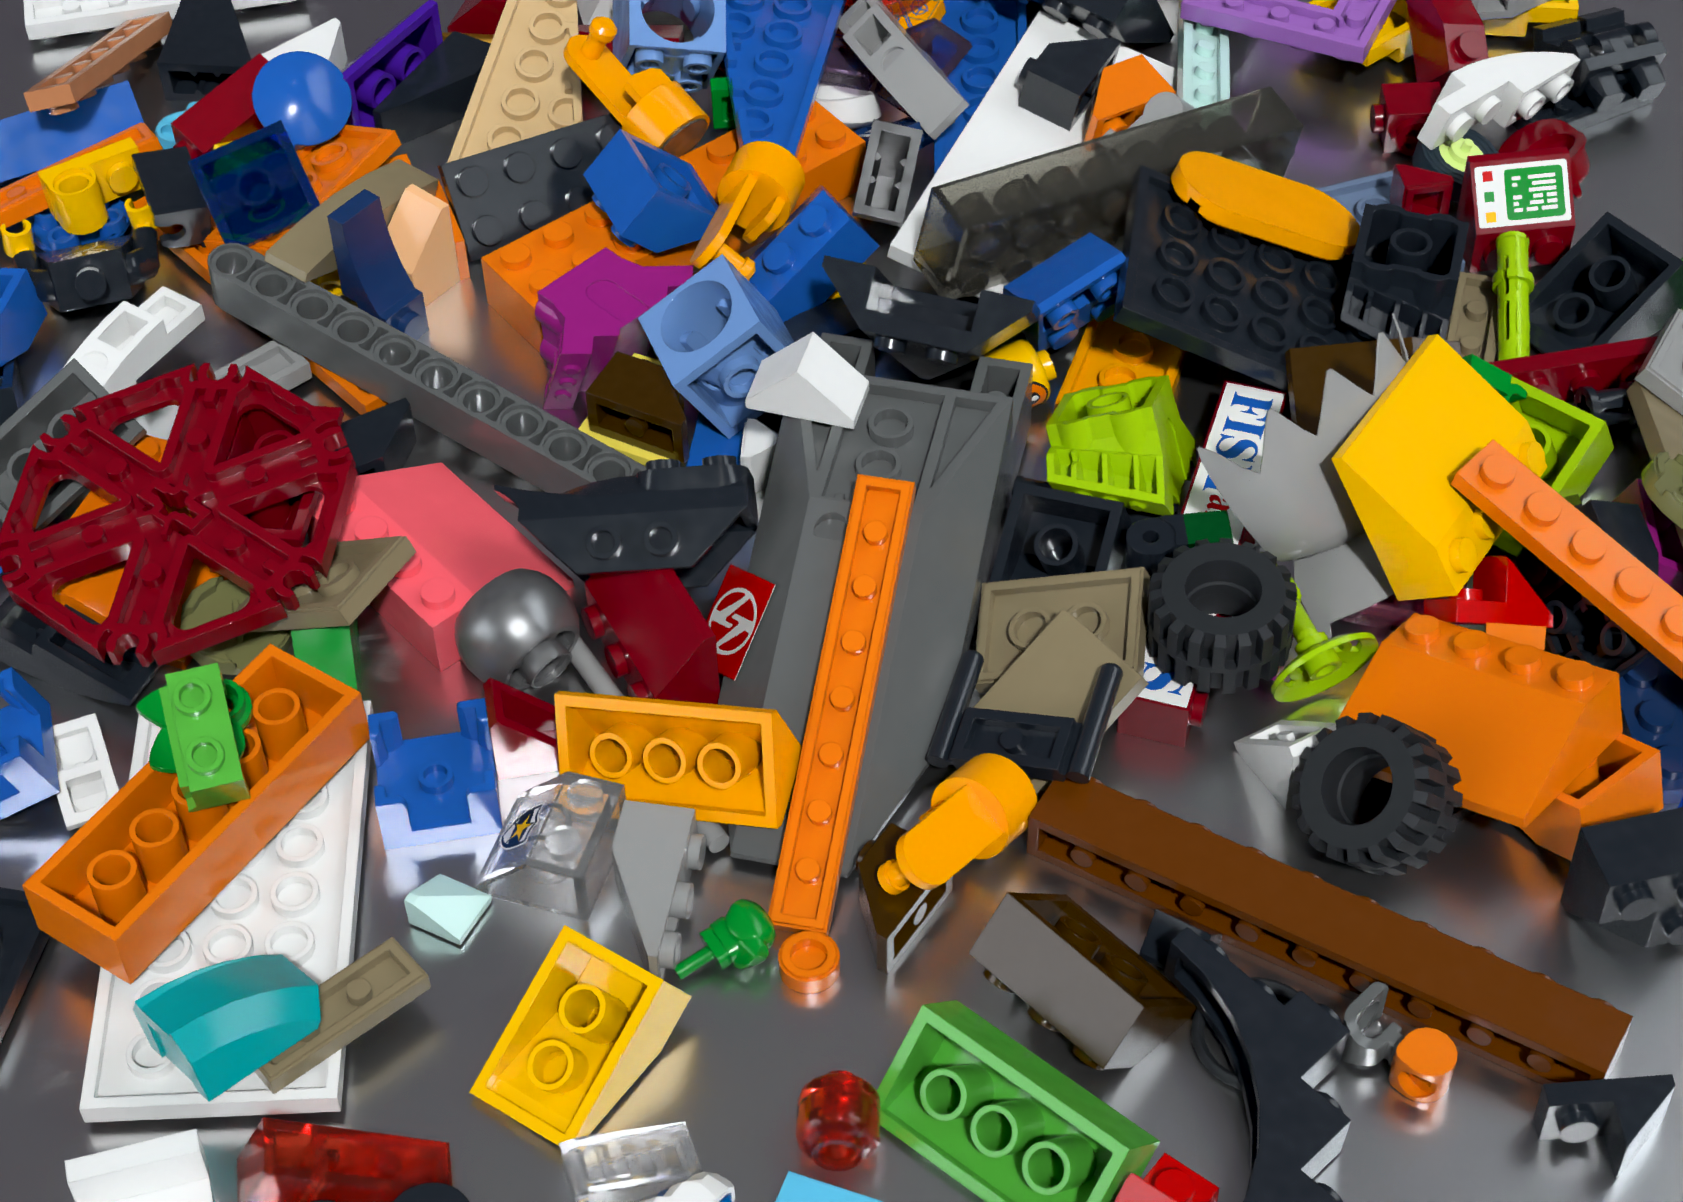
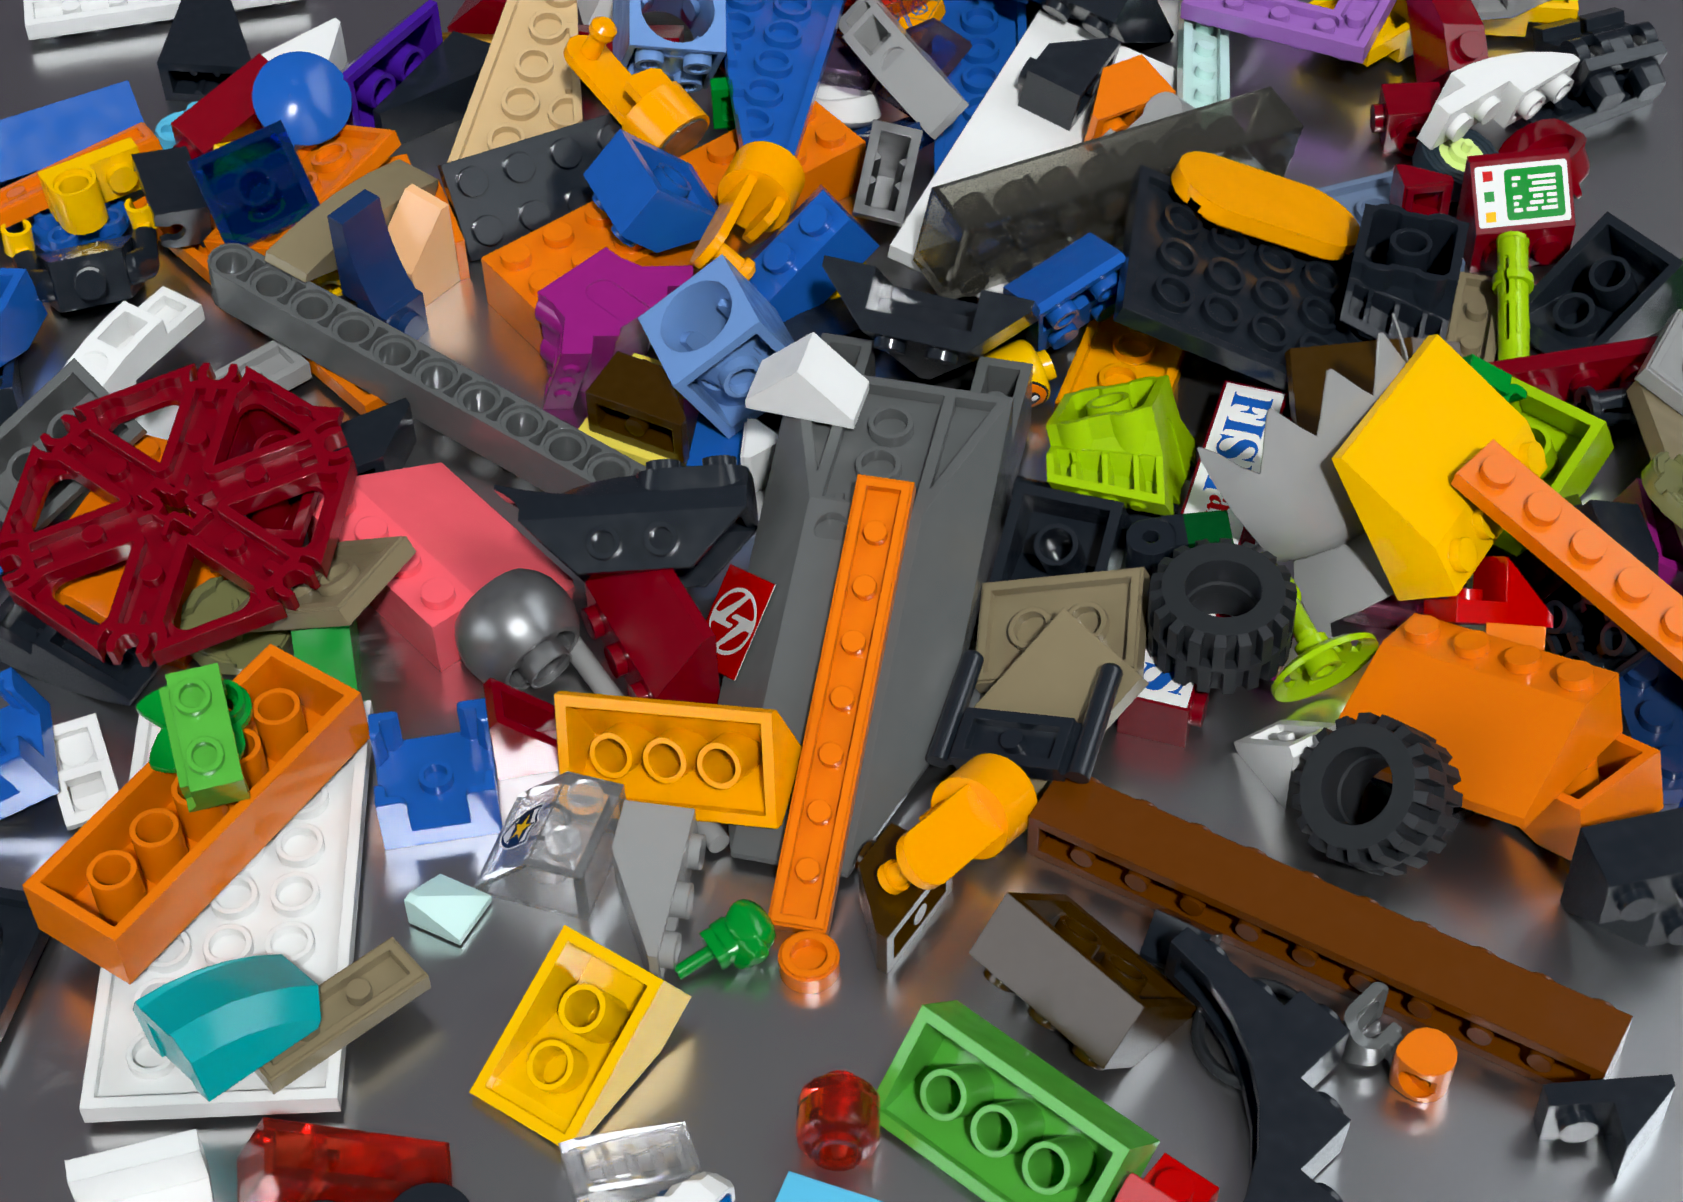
nougat plate [23,11,172,115] -> none

